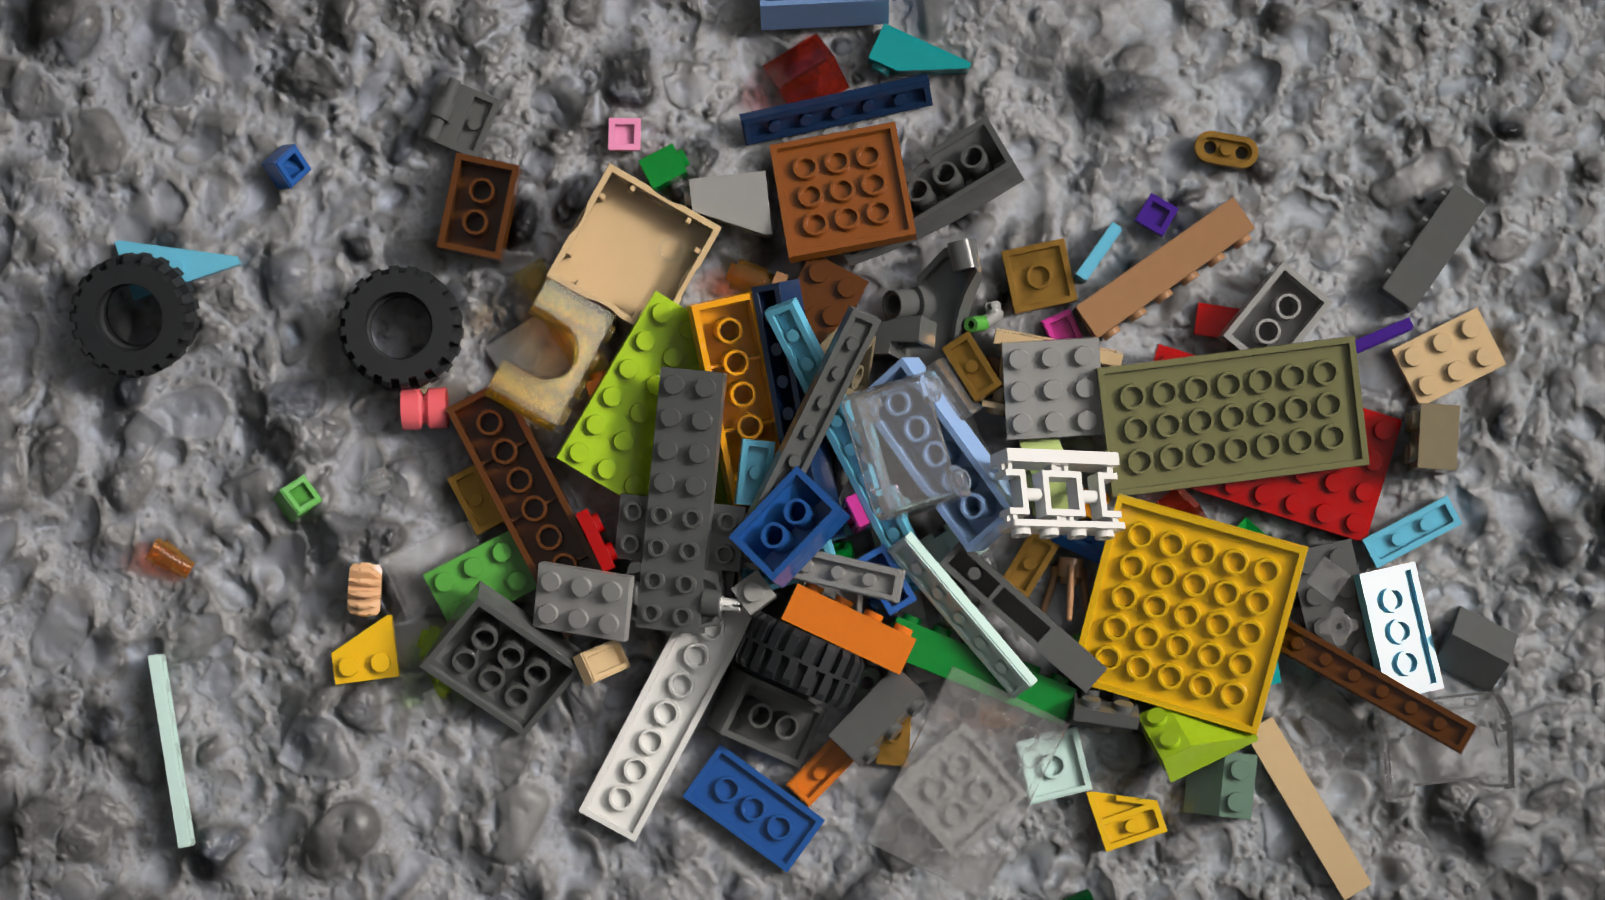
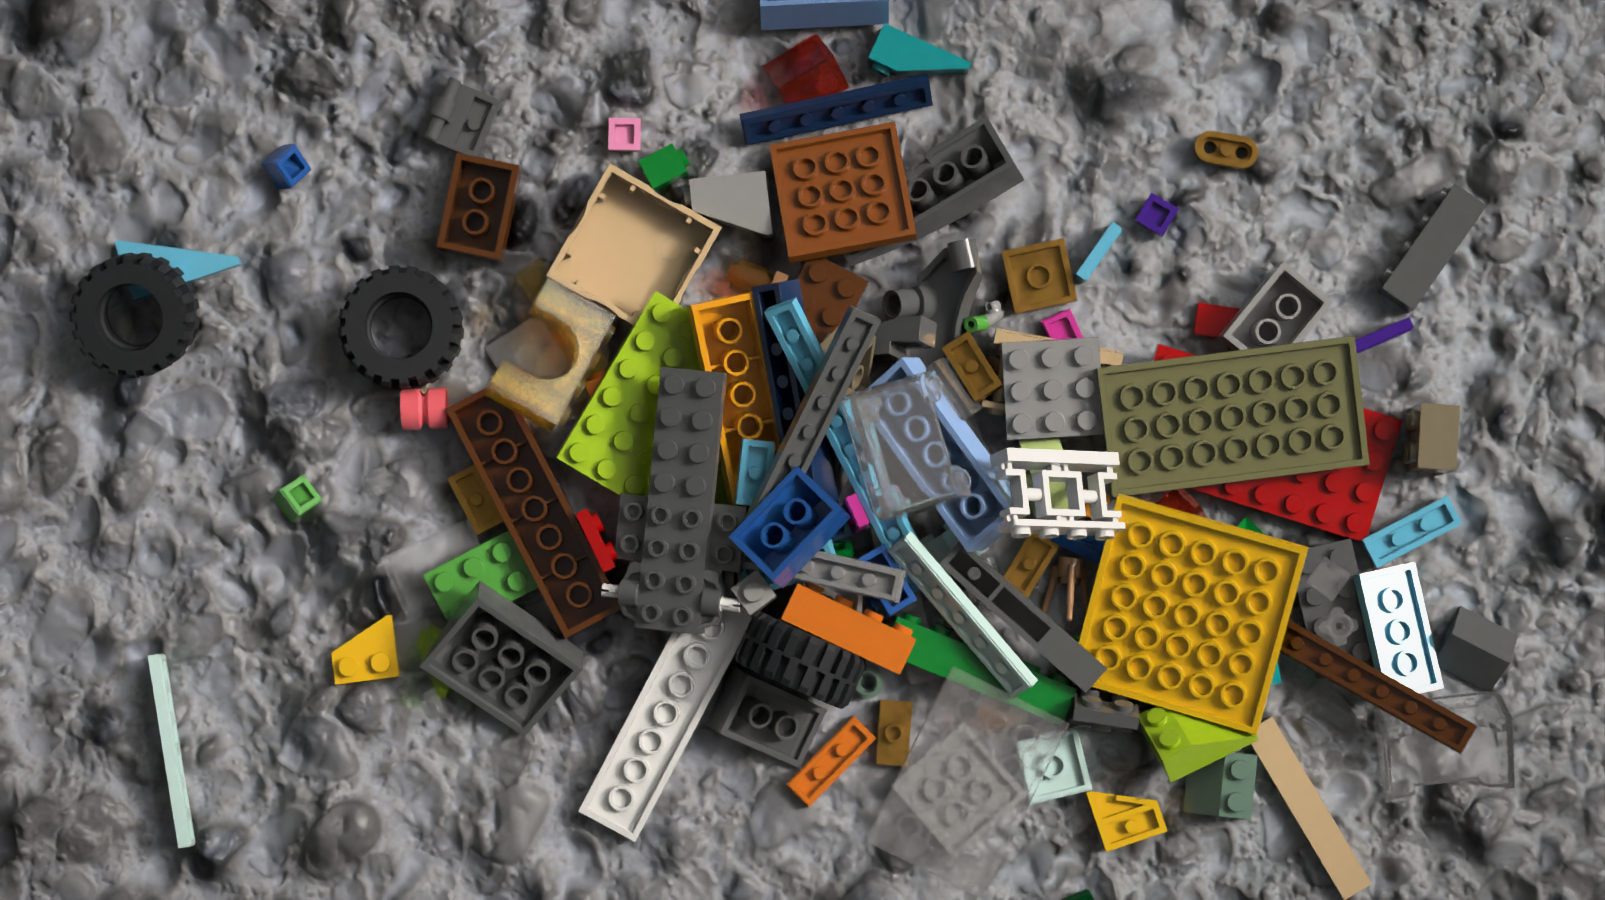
clear orange cone [145,537,196,579] -> none
light nougat gear [347,562,382,617] -> none
light grey plate [533,561,635,642] -> none
tan tile [572,640,631,687] -> none
blue plate [682,744,825,872] -> none
dark grey brick [828,671,927,767] -> none
medium nougat brick [1073,197,1255,341] -> none
tan plate [1390,307,1506,405] -> none

